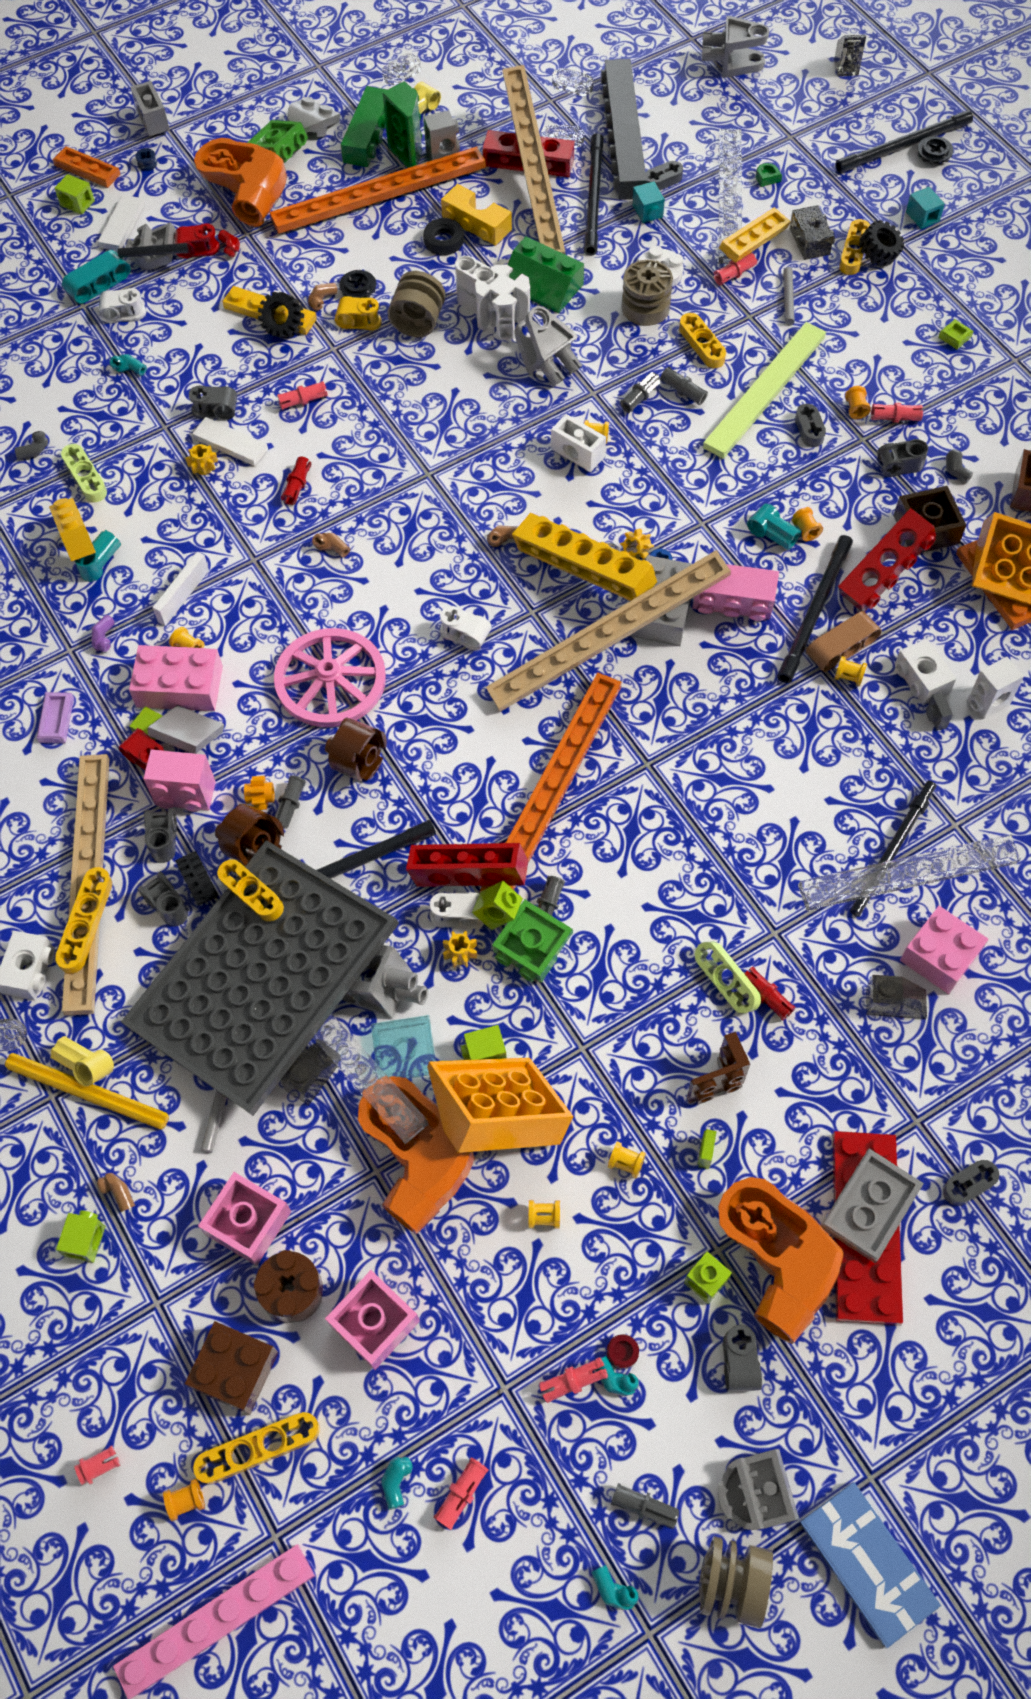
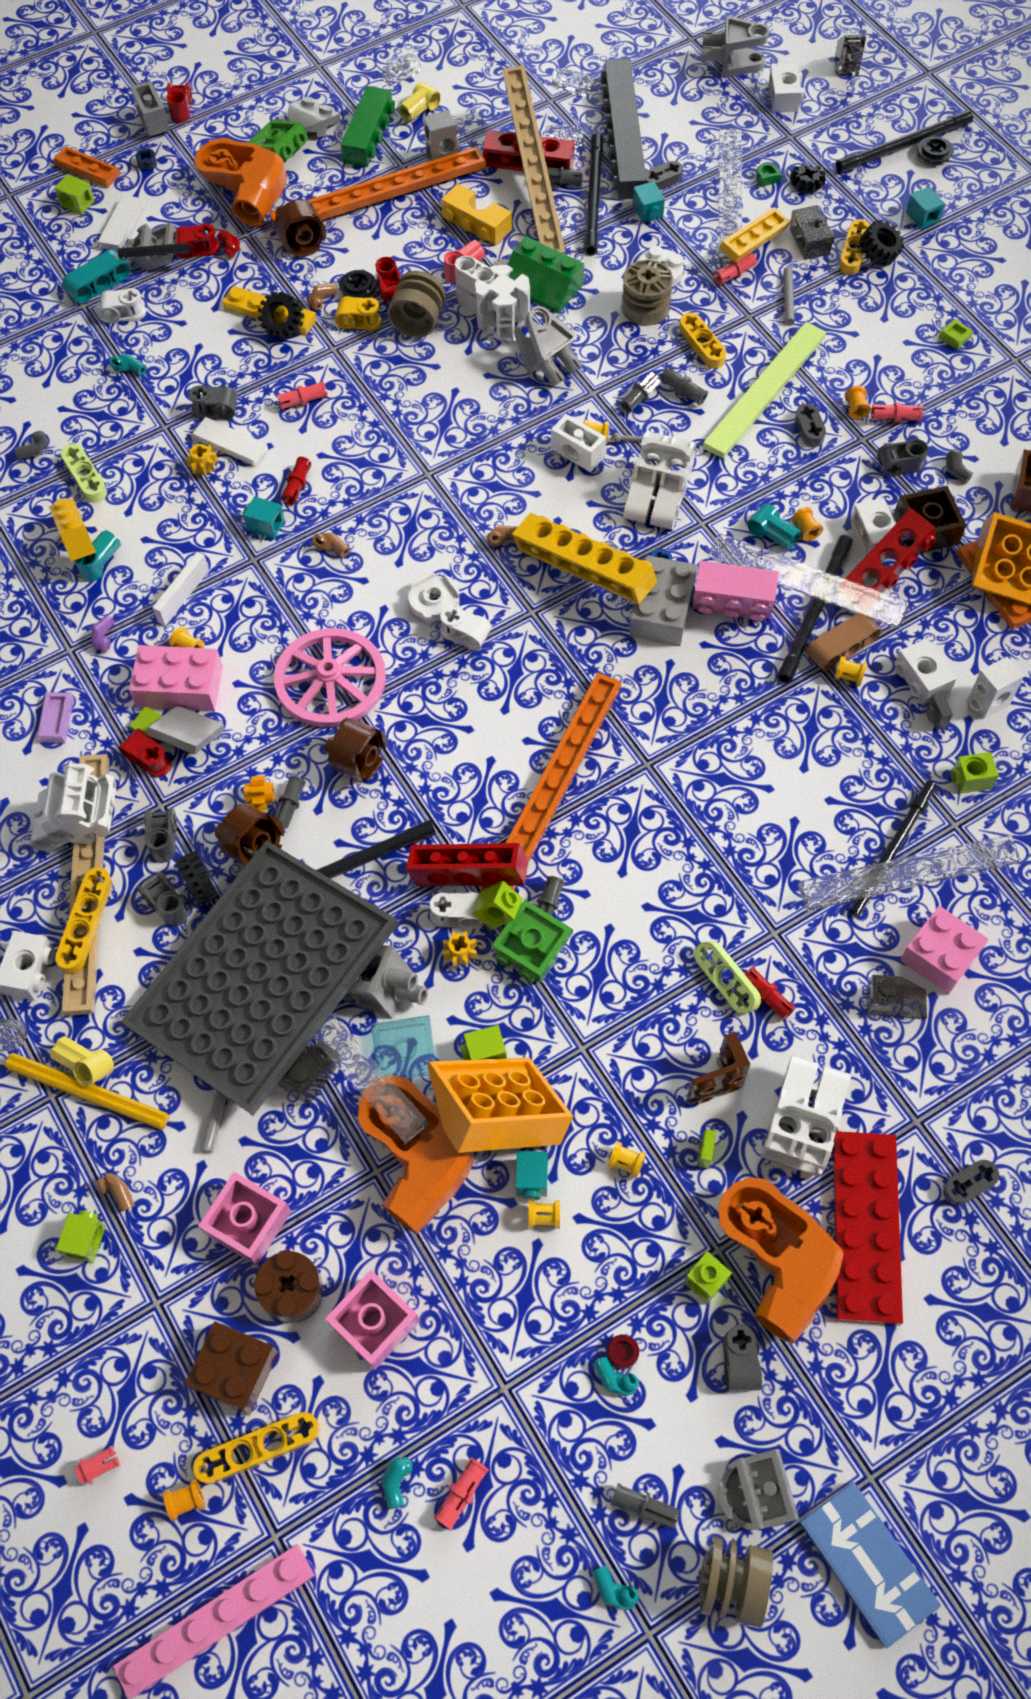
bright pink brick [144,750,216,812] -> none
yellow beam [217,859,284,921] -> none
green slope [382,81,422,168] -> none
black tyre [423,218,464,255] -> none
tan plate [486,550,731,712] -> none
coral pin [539,1357,608,1403] -> none
yellow gear [620,528,654,560] -> none
light grey tile [821,1149,924,1263] -> none
none -> white connector [30,763,117,851]
none -> red piece [166,82,193,123]
none -> teal brick [243,496,285,539]
none -> reddish brown brick [274,199,326,257]
none -> red piece [375,257,401,303]
none -> white plate [408,573,460,624]
none -> coral piece [444,239,485,283]
none -> teal brick [516,1151,548,1201]
none -> dark grey axle [547,166,583,186]
none -> light grey hinge [612,433,643,442]
none -> white connector [623,431,696,530]
none -> clear plate [708,533,910,629]
none -> white connector [760,1055,851,1177]
none -> white brick [768,63,804,112]
none -> black gear [790,163,826,192]
none -> white brick [851,498,896,555]
none -> lime brick [951,752,999,794]

